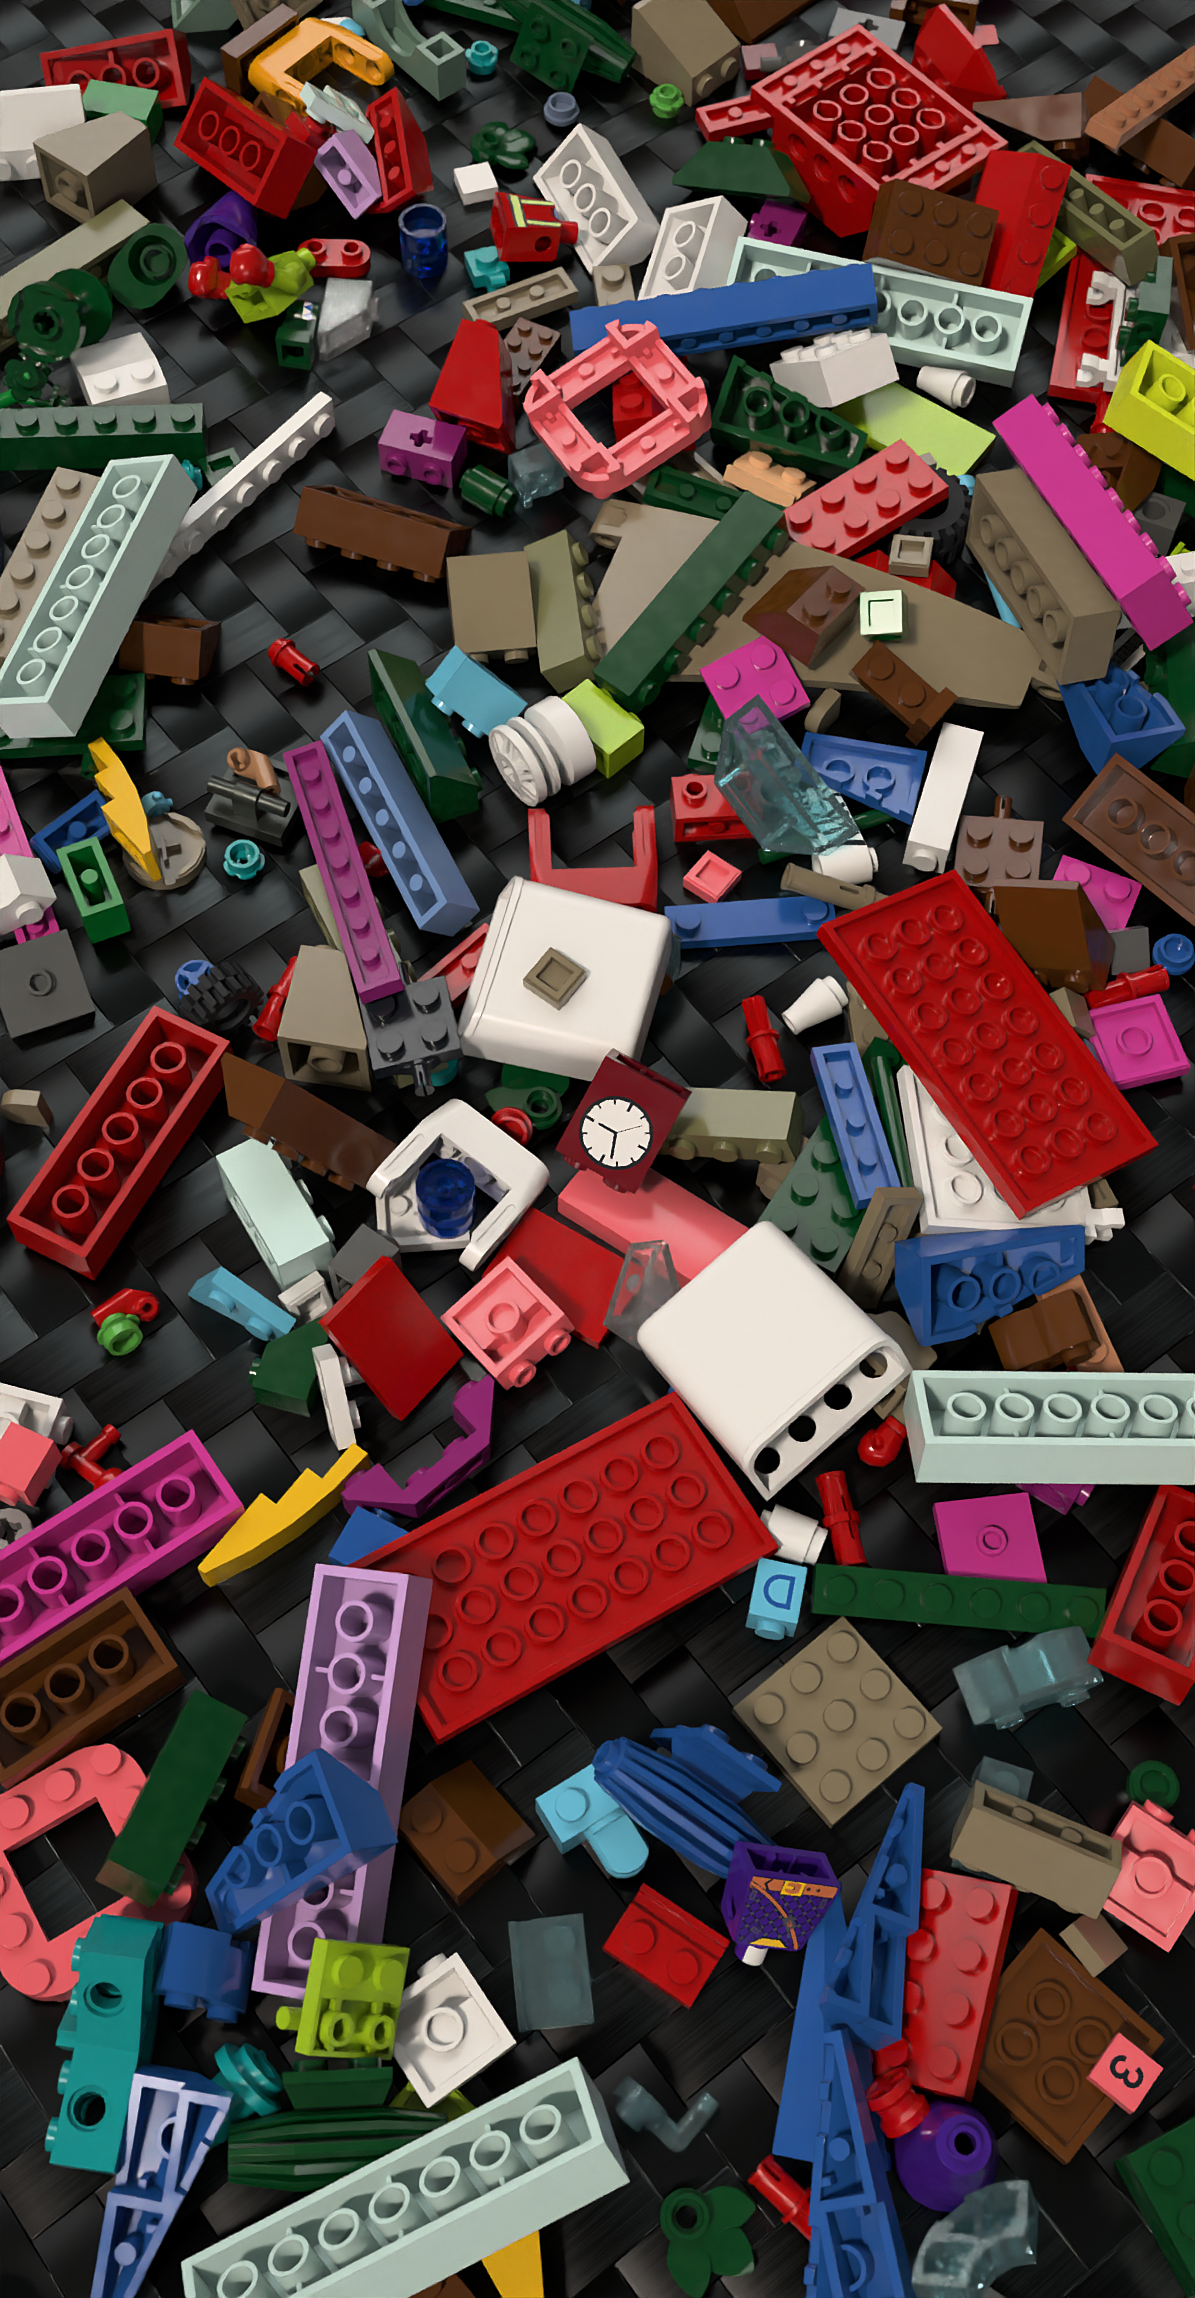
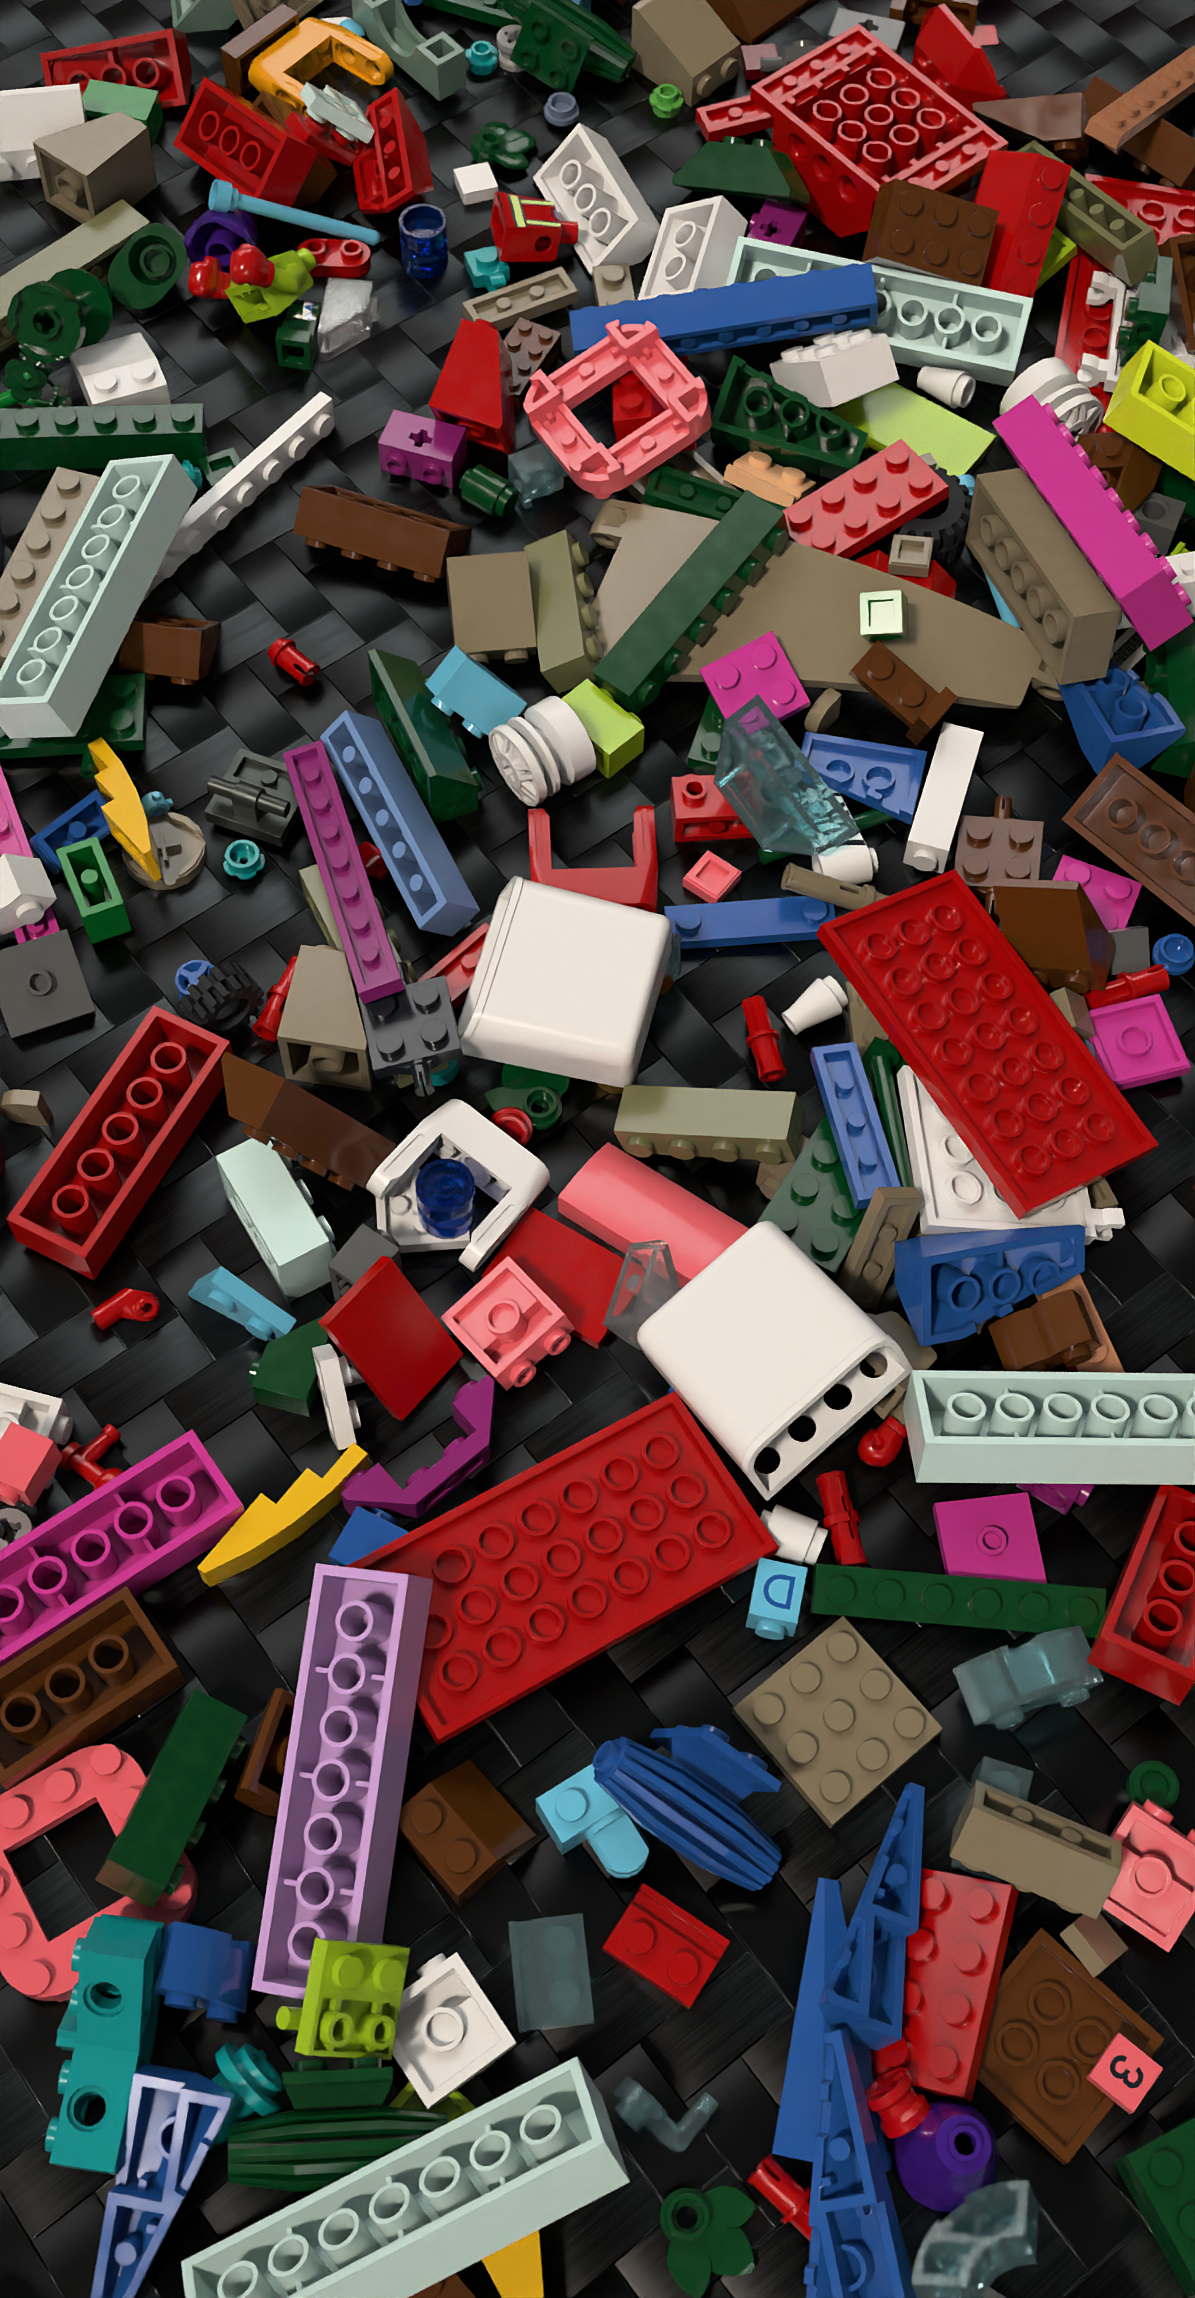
bright green plate [97,1313,143,1356] -> none
blue wedge [205,1748,398,1937] -> none
medium nougat arm [227,747,281,796] -> none
white tile [278,1270,335,1329] -> none
lavender slope [313,129,382,220] -> none
dark tan tile [523,947,587,1010] -> none
dark red brick [555,1048,692,1194] -> none
dark purple torso [721,1841,841,1965] -> none
reddish brown slope [742,565,866,667] -> none
none -> medium azure piece [209,179,380,245]
none -> light grey wheel [497,25,524,72]
none -> white wheel [999,357,1104,446]

